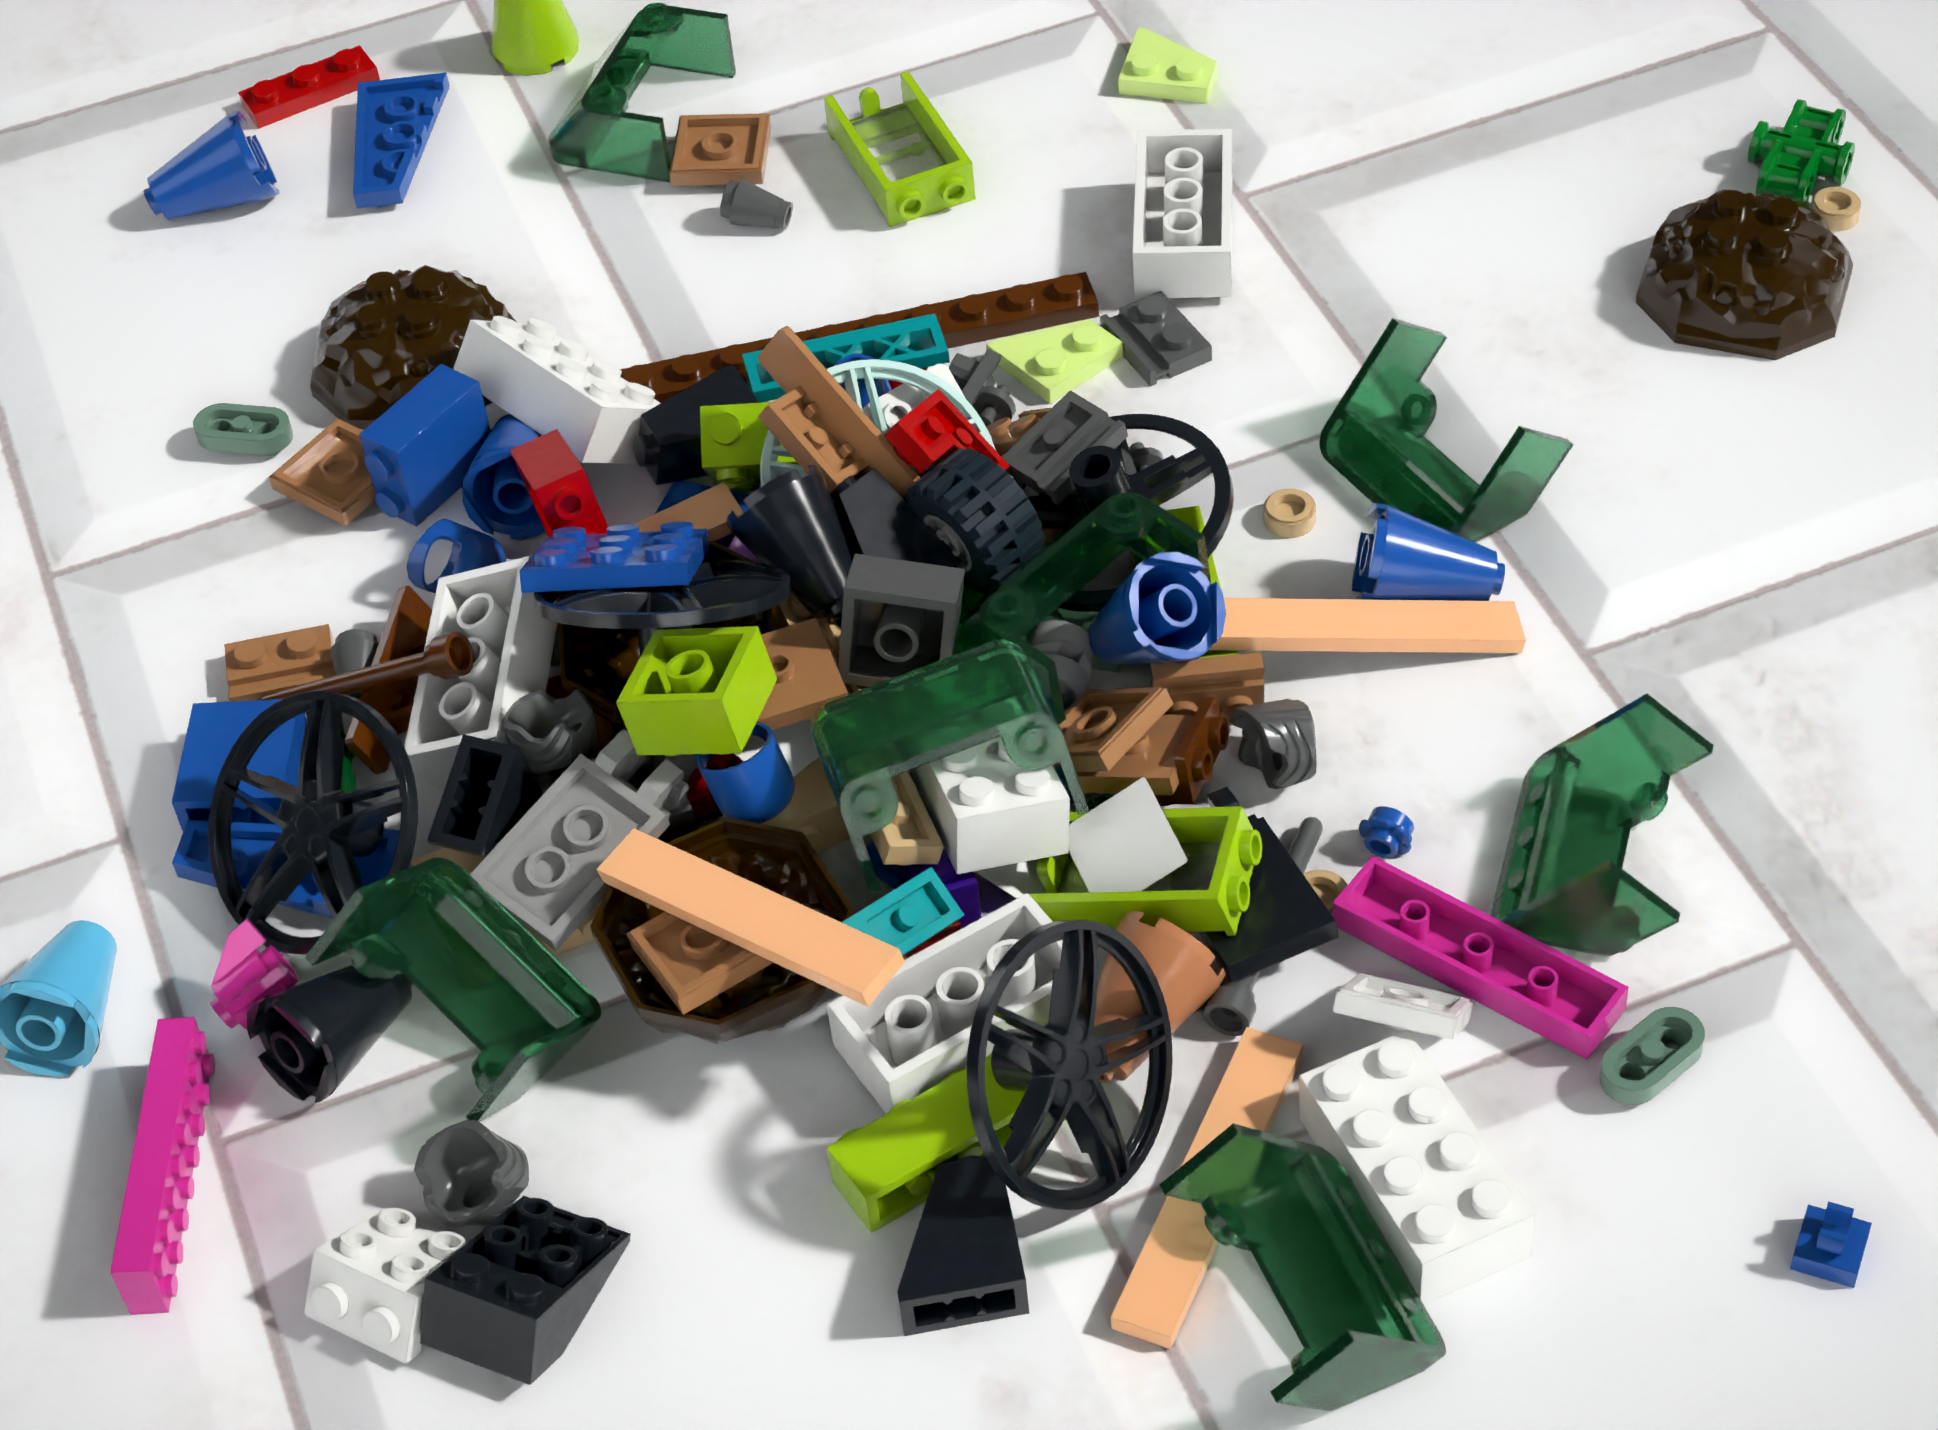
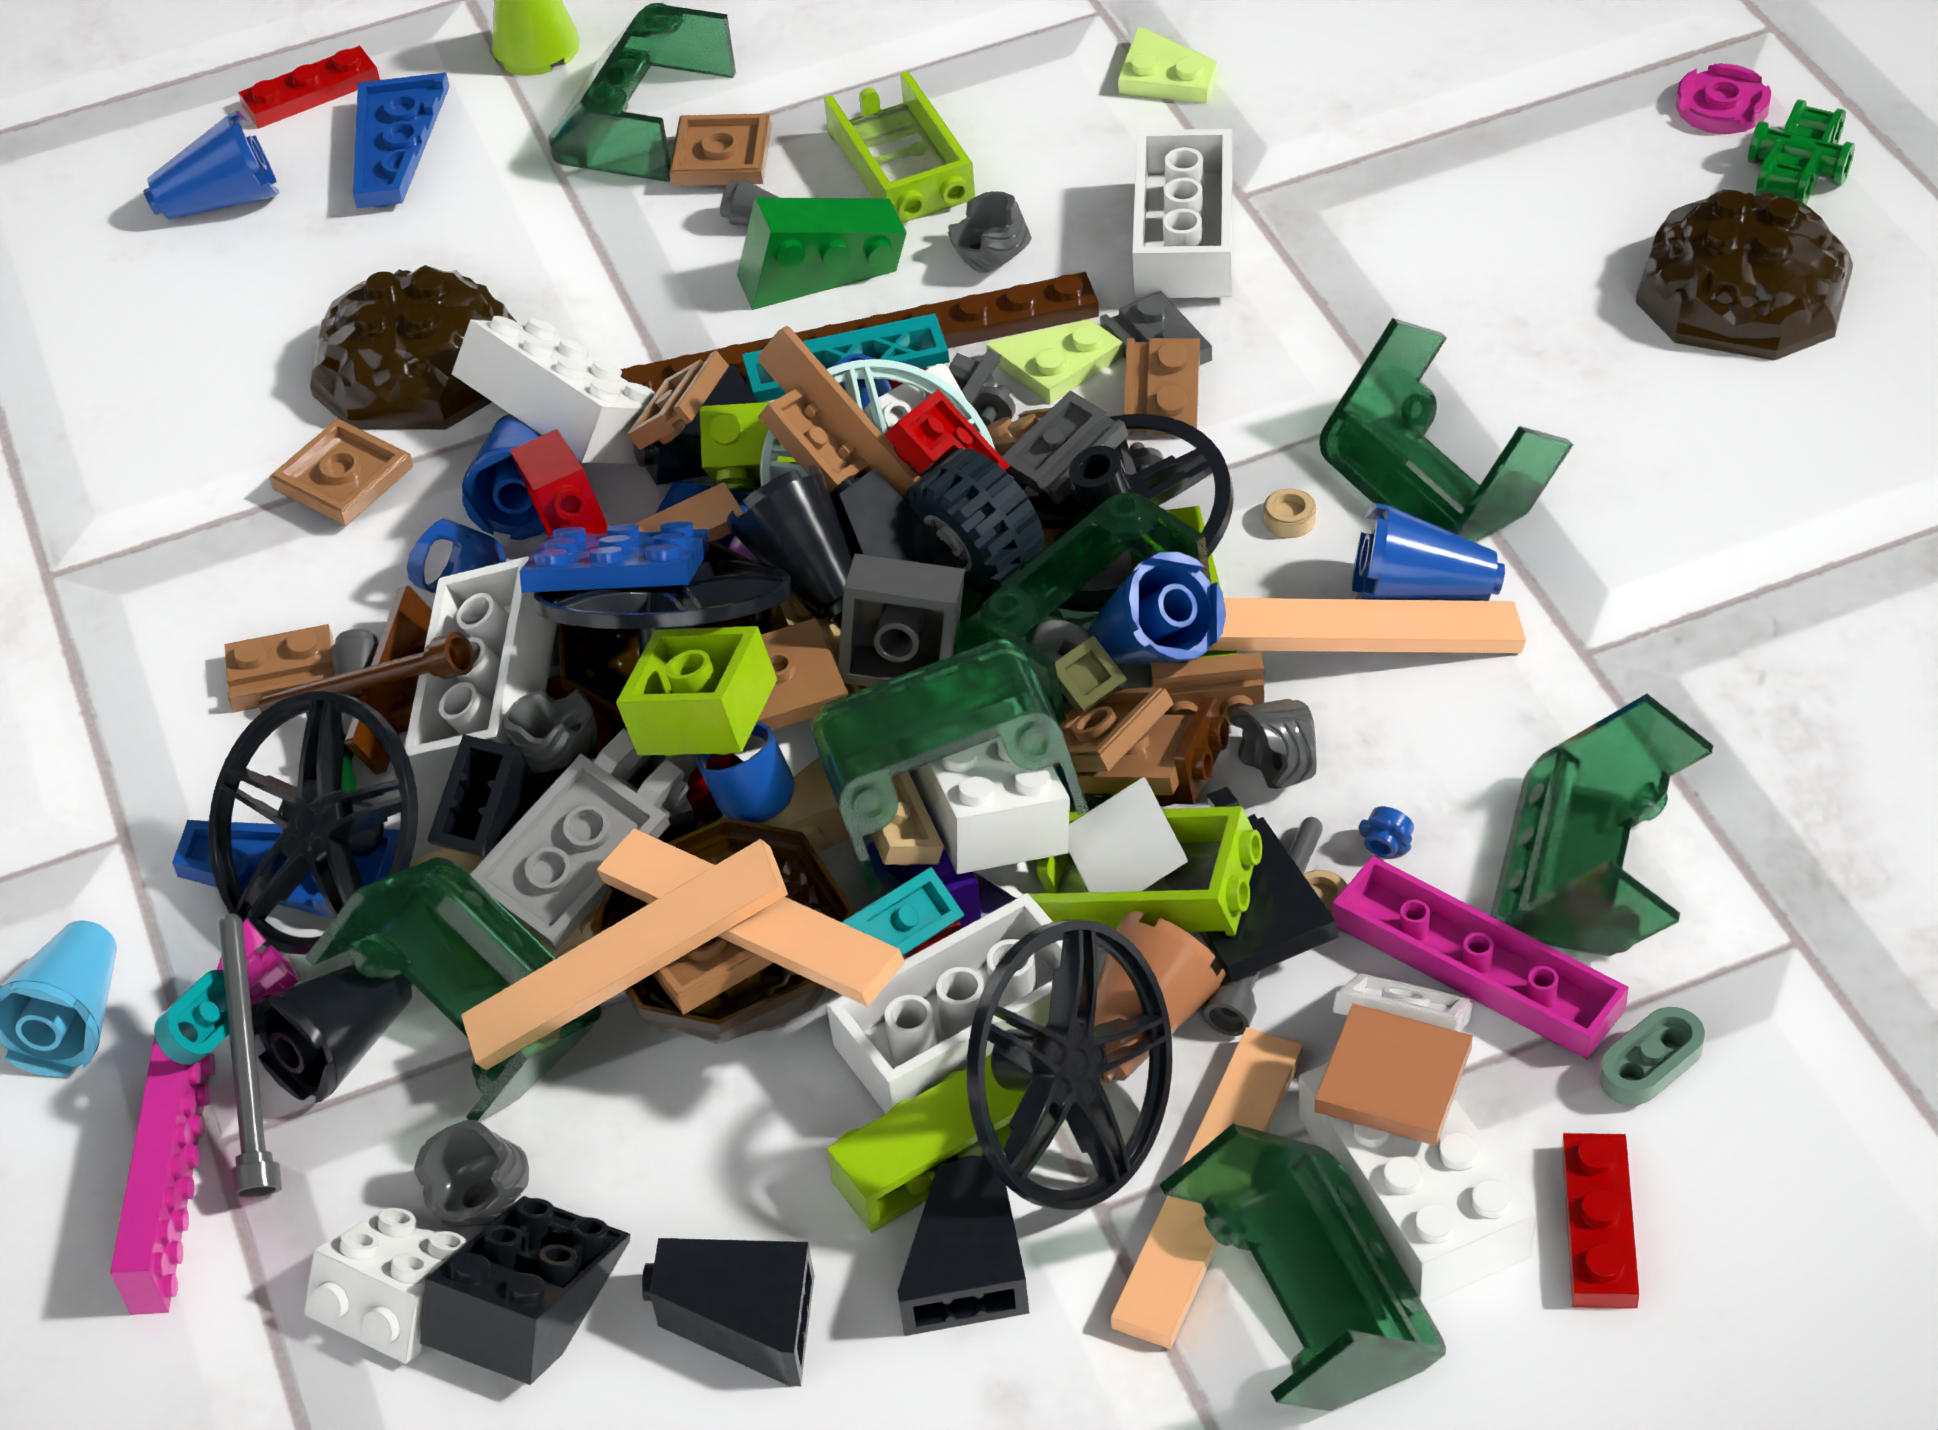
blue brick [172,699,307,831] -> none
sand green plate [193,403,293,456] -> none
blue brick [359,364,491,527] -> none
blue tile [1790,1201,1872,1288] -> none
tan tile [1811,187,1861,231] -> none
none -> teal plate [154,970,251,1065]
none -> dark grey piece [219,913,282,1198]
none -> light nougat tile [461,839,788,1070]
none -> medium nougat plate [627,350,729,450]
none -> black slope [642,1238,815,1386]
none -> green wedge [737,197,907,310]
none -> dark grey hair [948,191,1032,273]
none -> olive tile [1046,635,1127,716]
none -> medium nougat plate [1123,338,1200,435]
none -> nougat tile [1315,1003,1473,1146]
none -> red plate [1561,1133,1639,1308]
none -> dark pink tile [1676,63,1772,134]

